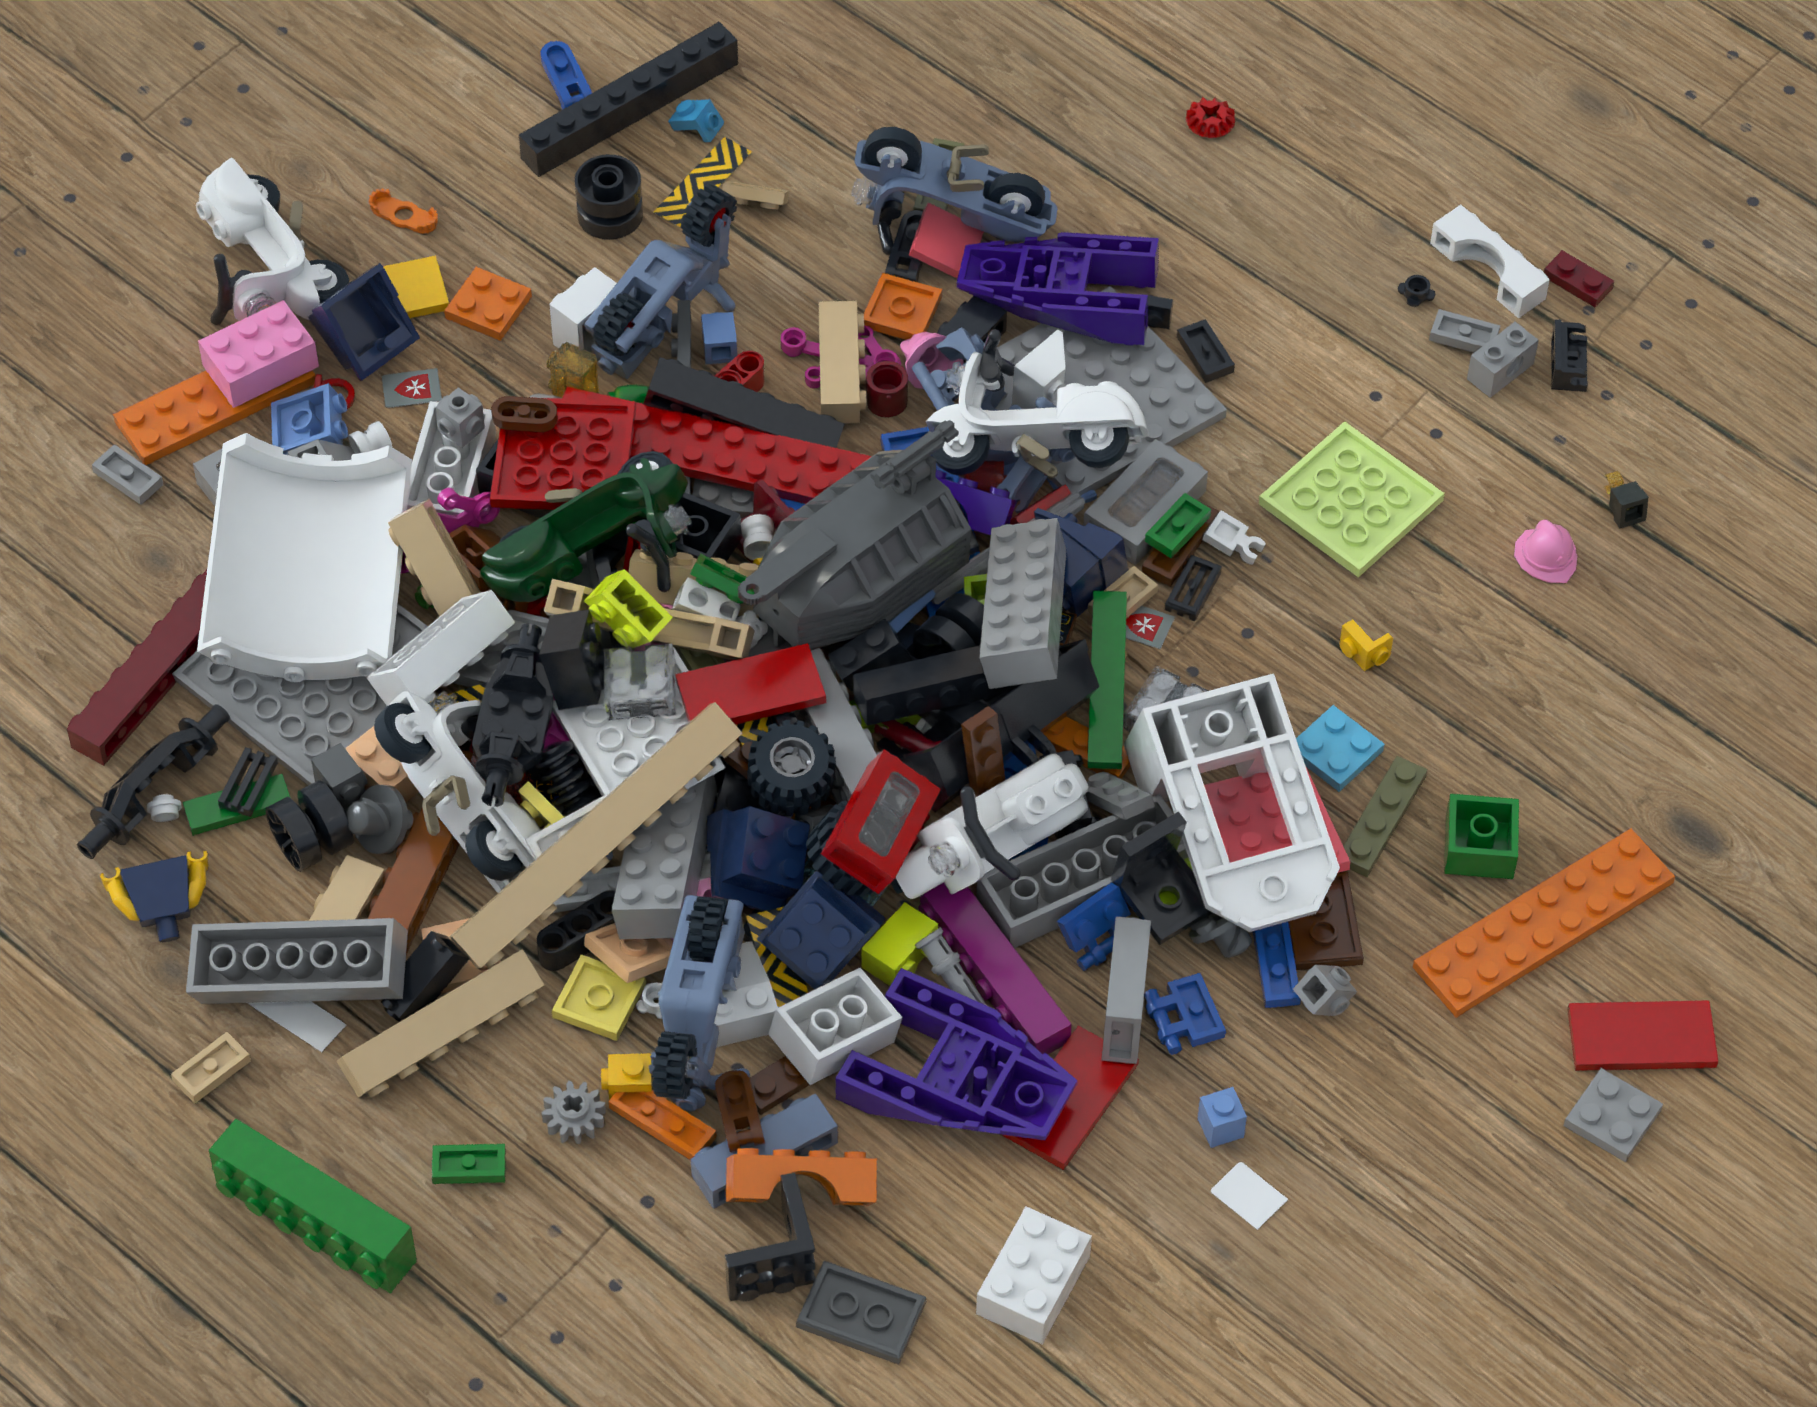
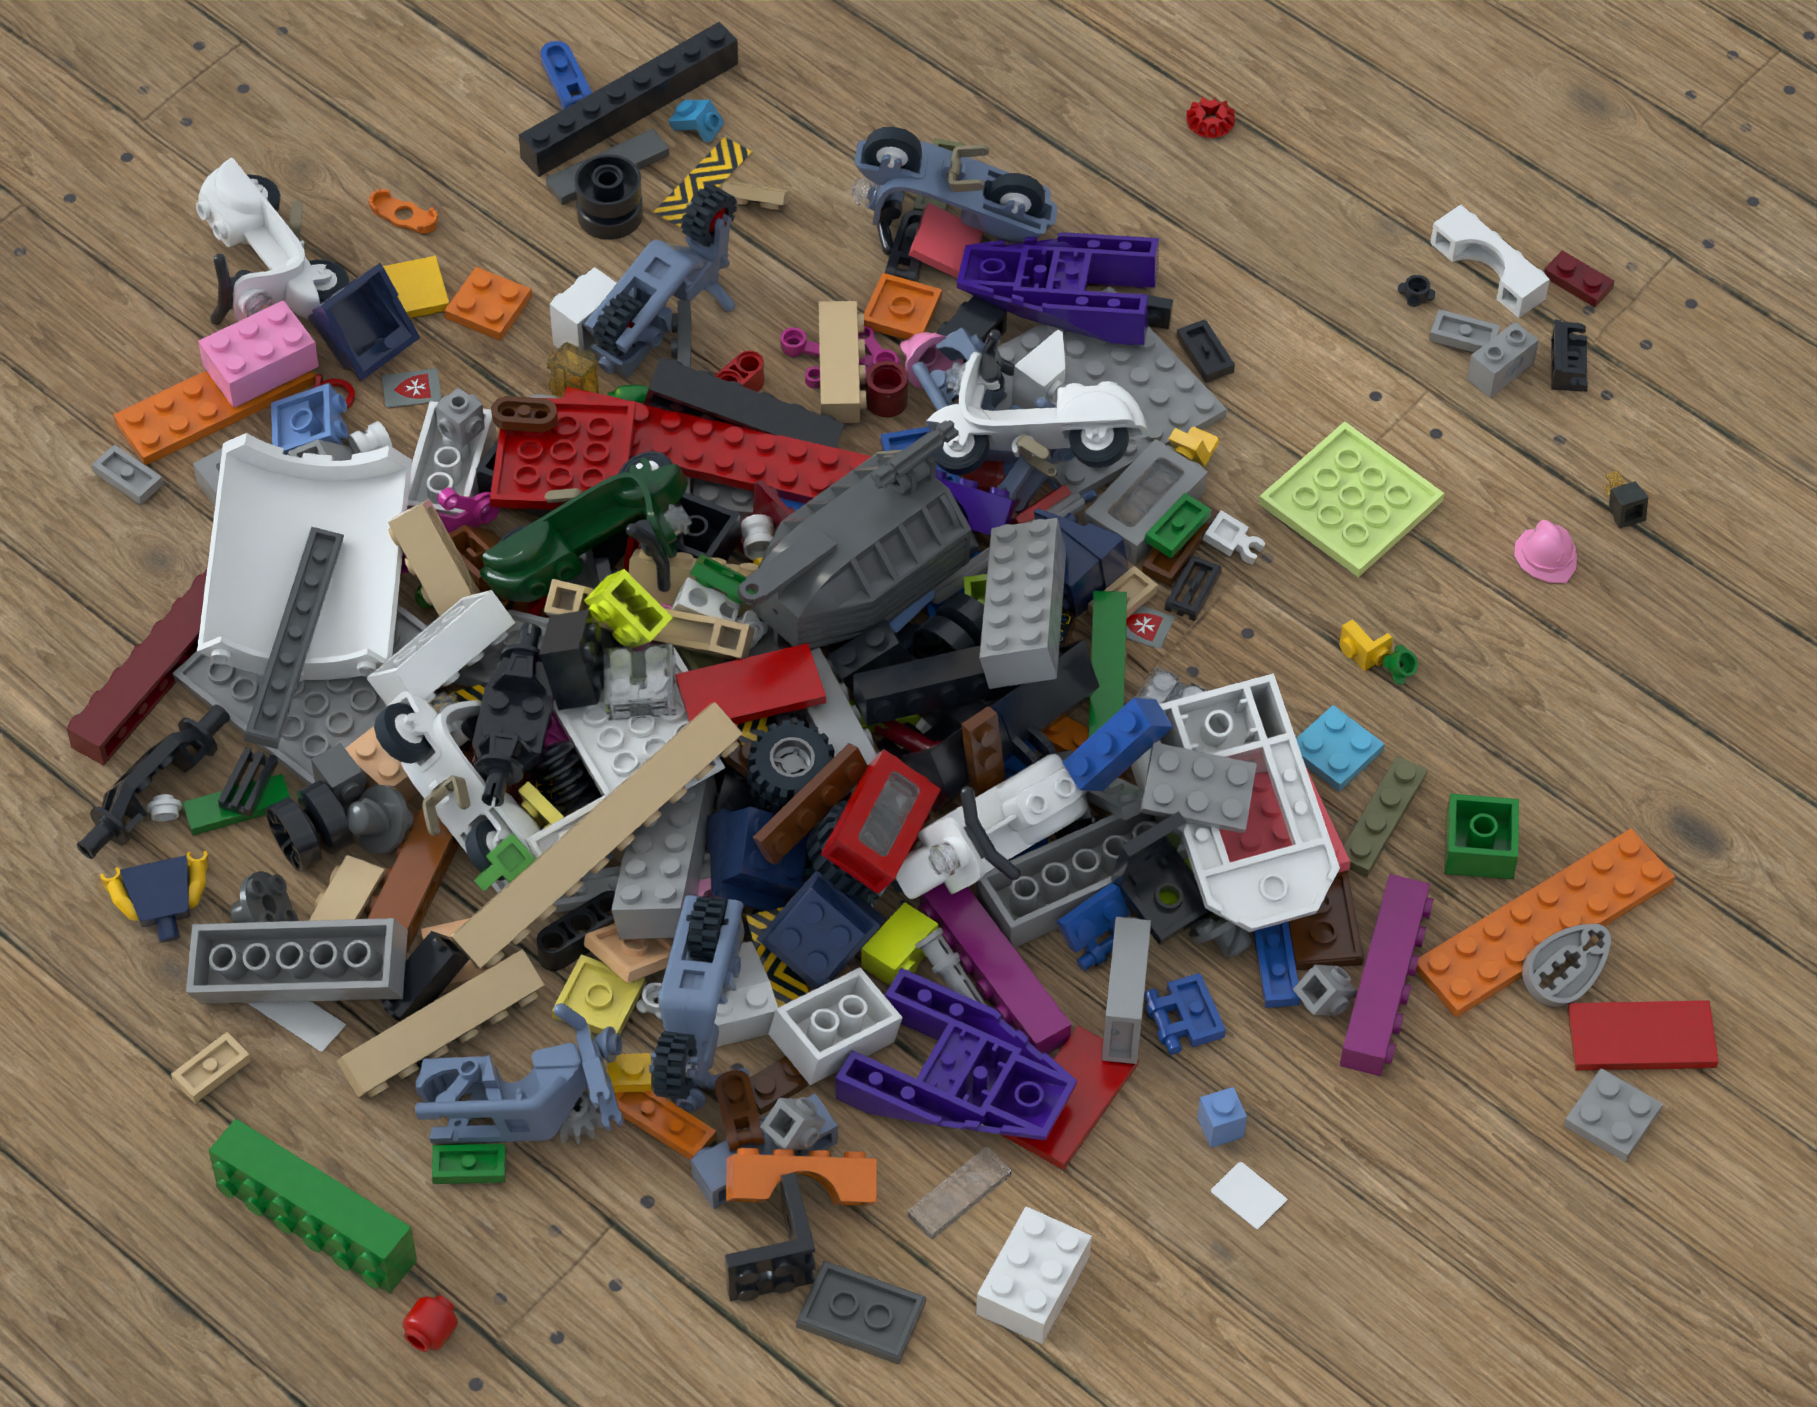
medium blue brick [701,312,737,364] -> none
none -> dark grey plate [230,871,298,923]
none -> dark grey tile [244,527,344,749]
none -> red head [402,1295,458,1352]
none -> sand blue piece [415,1003,624,1144]
none -> bright green plate [473,833,536,891]
none -> dark grey tile [546,128,669,205]
none -> reddish brown plate [753,743,868,865]
none -> light grey brick [760,1097,826,1150]
none -> clear tile [907,1146,1012,1240]
none -> blue brick [1062,698,1173,791]
none -> light grey plate [1140,742,1257,833]
none -> yellow bracket [1168,426,1220,467]
none -> magenta brick [1340,874,1434,1076]
none -> green plate [1383,645,1418,685]
none -> light grey piece [1522,924,1611,1007]

